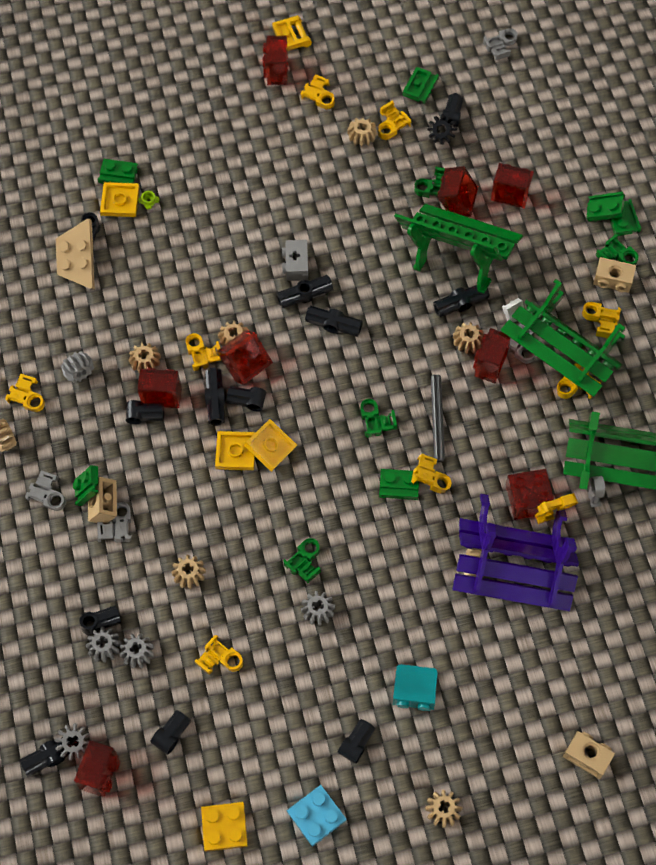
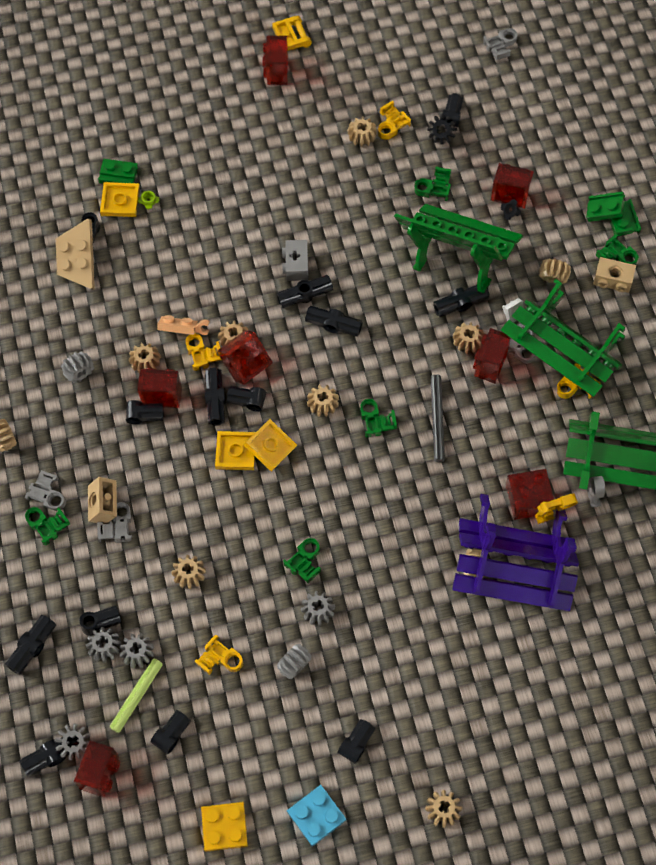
yellow piece [5,374,45,412] -> none
green plate [73,465,98,506] -> none
yellow piece [300,74,335,109] -> none
green plate [379,469,419,500] -> none
teal bracket [392,664,438,711] -> none
green plate [402,67,439,104] -> none
yellow piece [411,453,452,494] -> none
clear red brick [437,166,478,217] -> none
tan brick [563,731,615,779] -> none
yellow piece [582,302,621,338] -> none
none -> black piece [5,614,56,675]
none -> green piece [25,507,70,545]
none -> yellowish green axle [110,658,163,733]
none -> light nougat plate [157,315,210,335]
none -> light grey gear [277,644,311,679]
none -> tan gear [307,384,339,417]
none -> black plate [500,199,521,220]
none -> tan gear [539,258,571,284]

